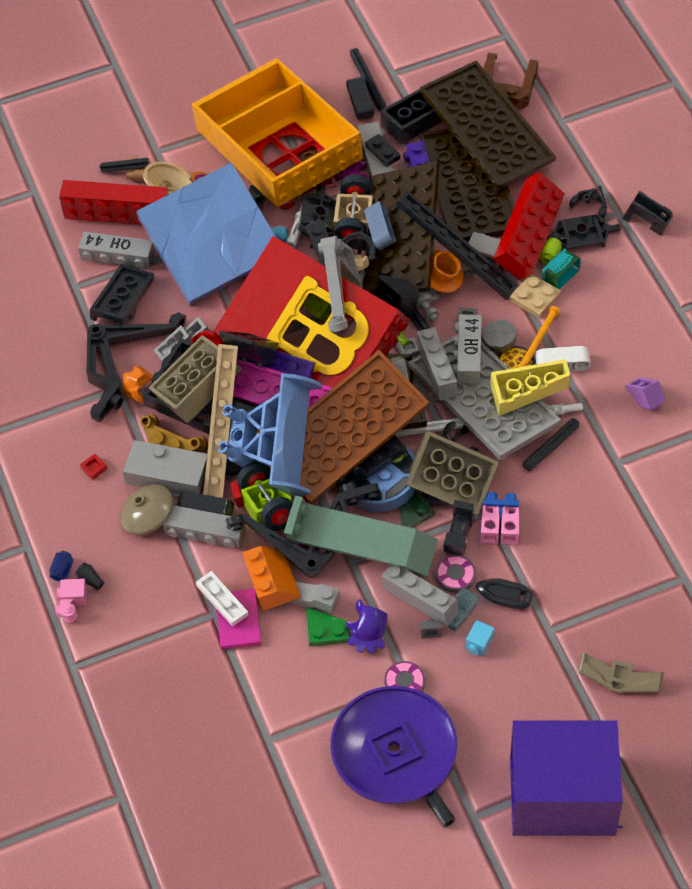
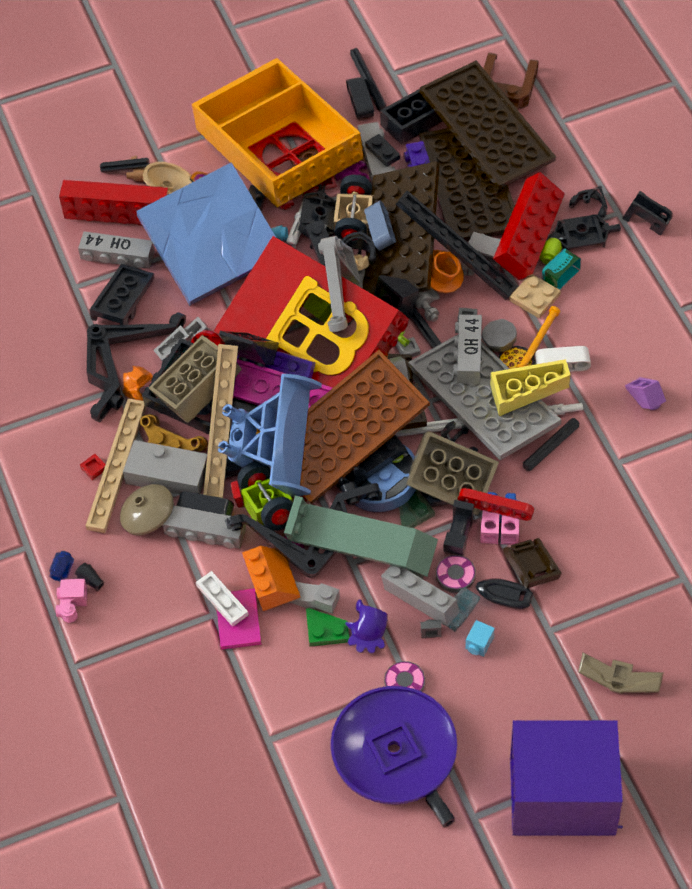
light grey brick [417,327,457,401] -> none
none -> tan plate [86,399,147,533]
none -> red beam [457,488,535,521]
none -> dark brown container [503,538,562,589]

